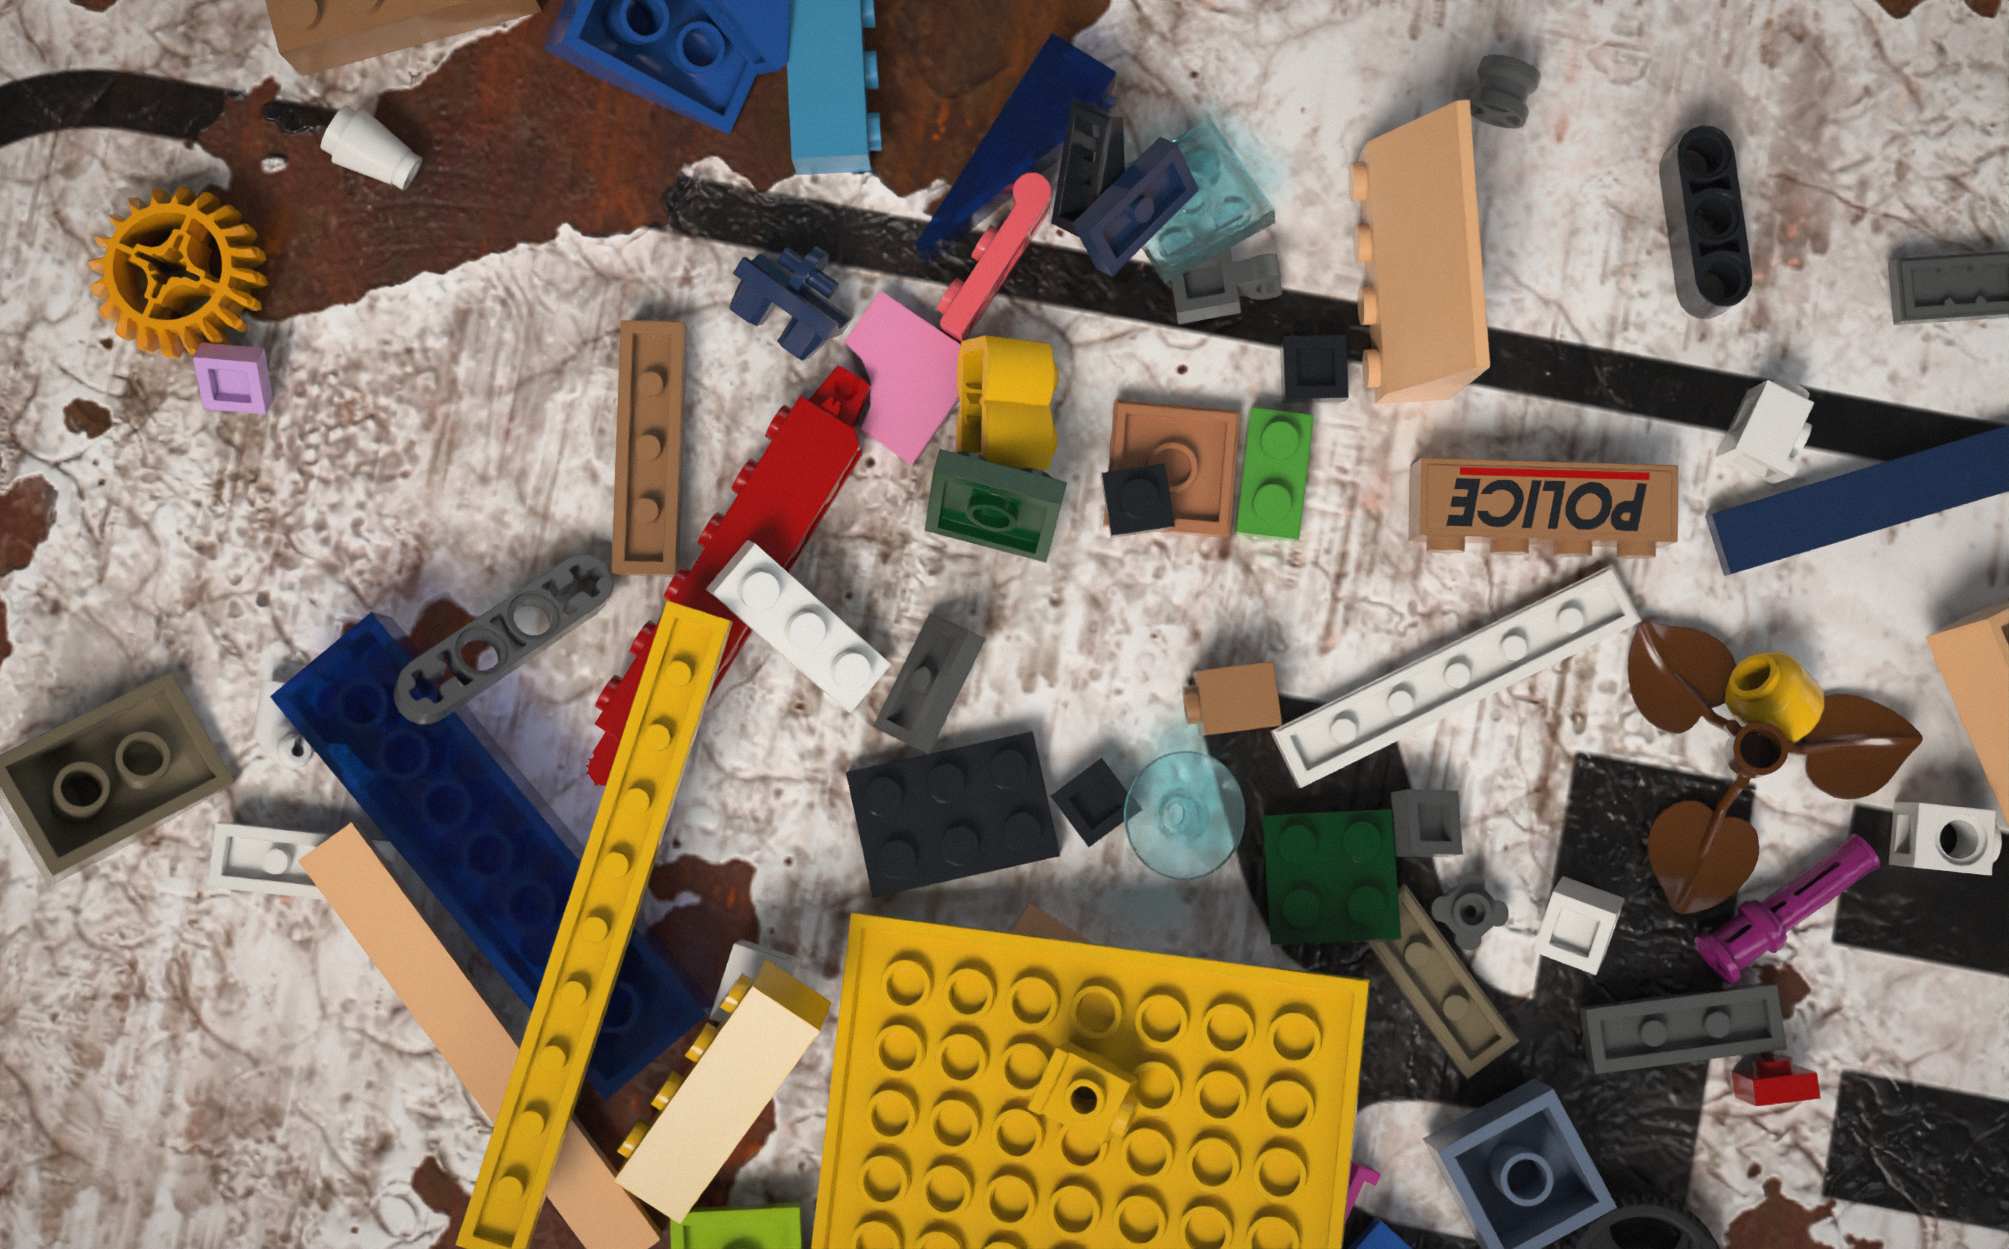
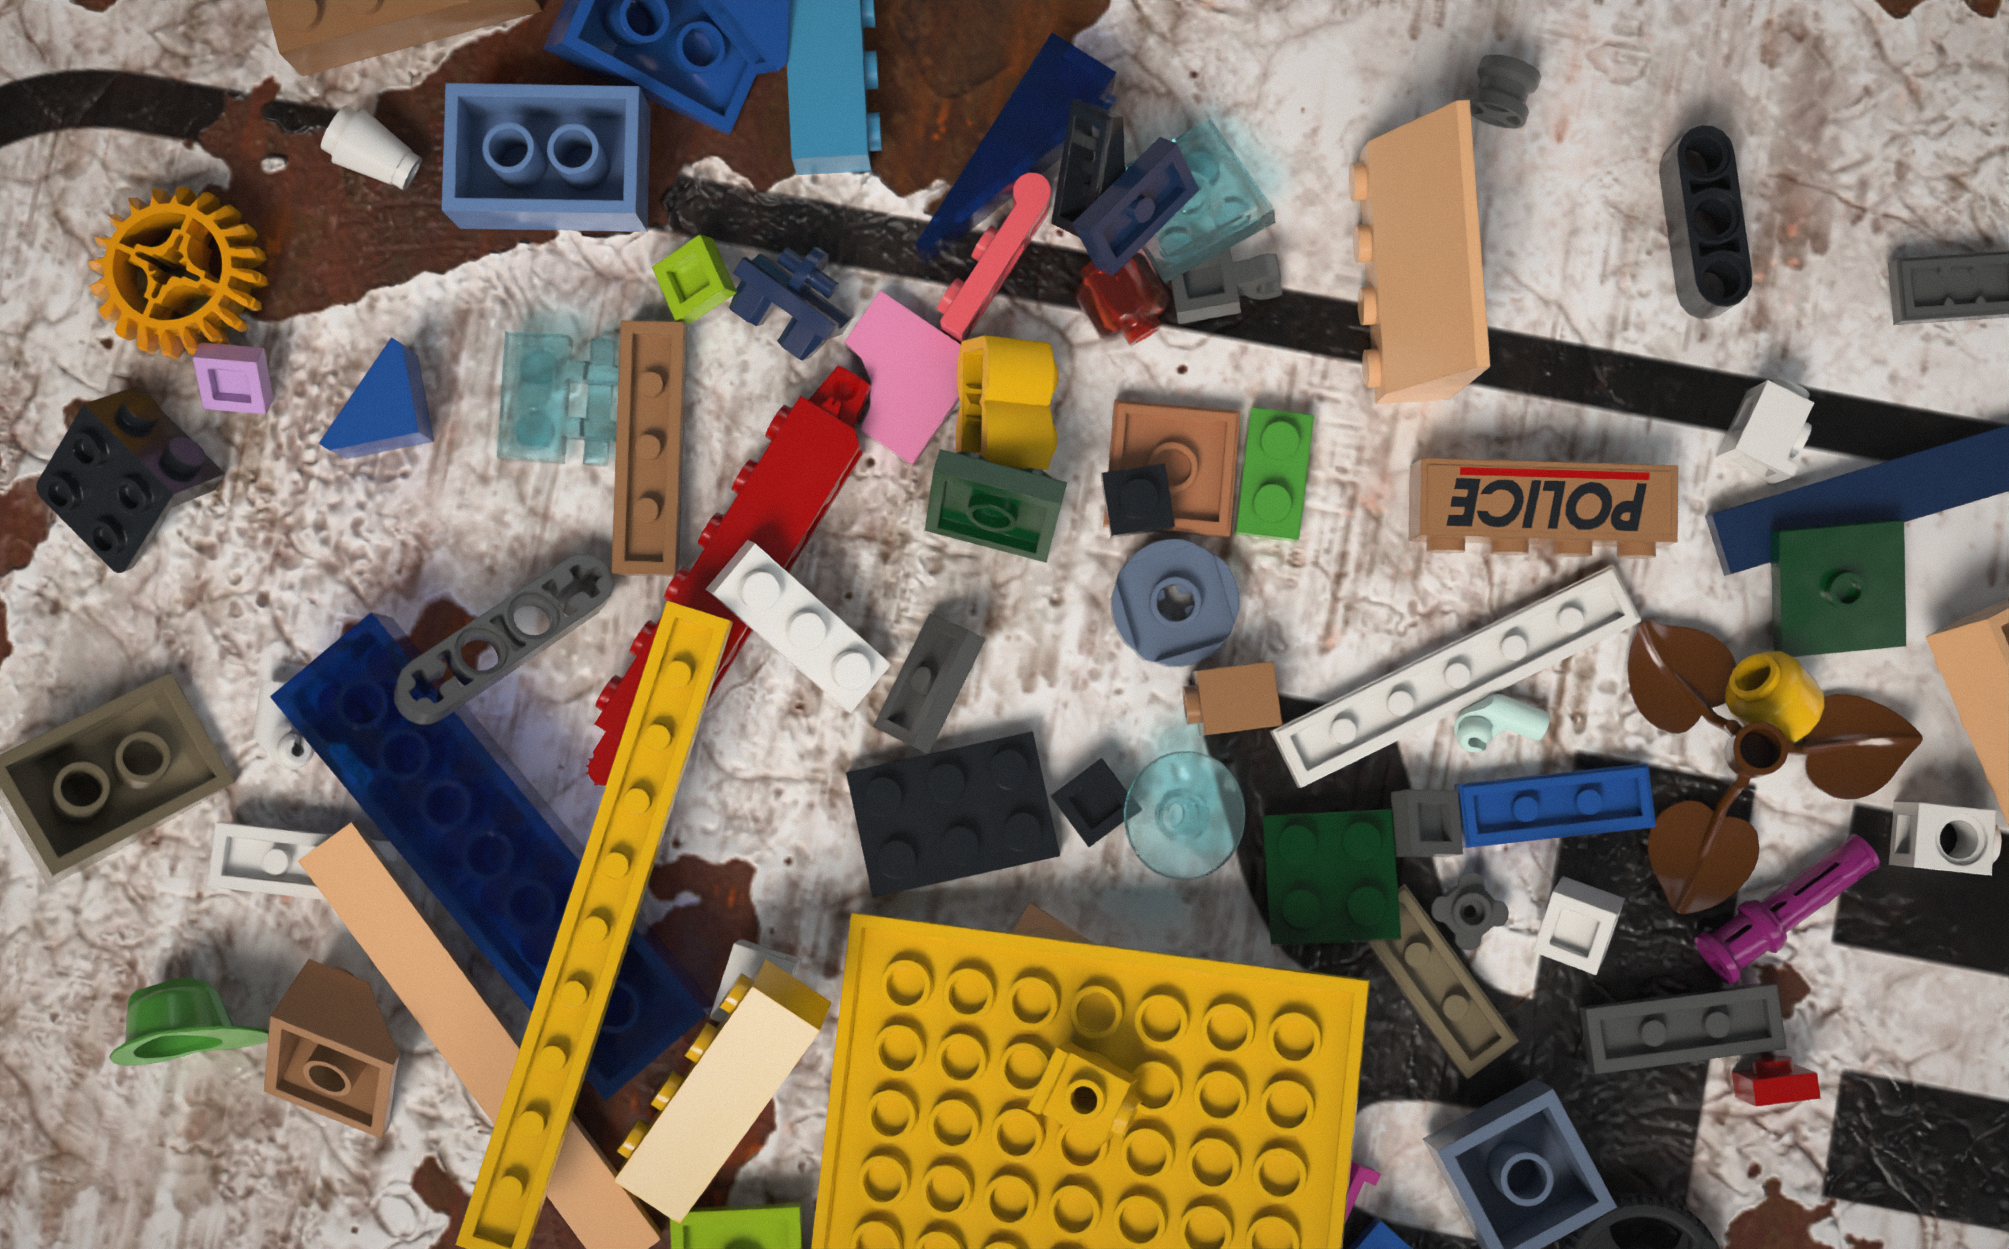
black plate [1280,335,1349,403] -> none
none -> black bracket [36,386,225,573]
none -> bright green piece [109,977,269,1066]
none -> medium nougat slope [264,959,399,1139]
none -> blue slope [319,337,434,459]
none -> medium blue brick [442,83,651,232]
none -> clear light blue plate [497,331,619,467]
none -> lime plate [652,234,737,325]
none -> clear red head [1076,252,1170,346]
none -> sand blue plate [1111,539,1240,667]
none -> light aqua arm [1454,694,1550,753]
none -> blue tile [1454,764,1656,848]
none -> dark green plate [1770,518,1906,657]

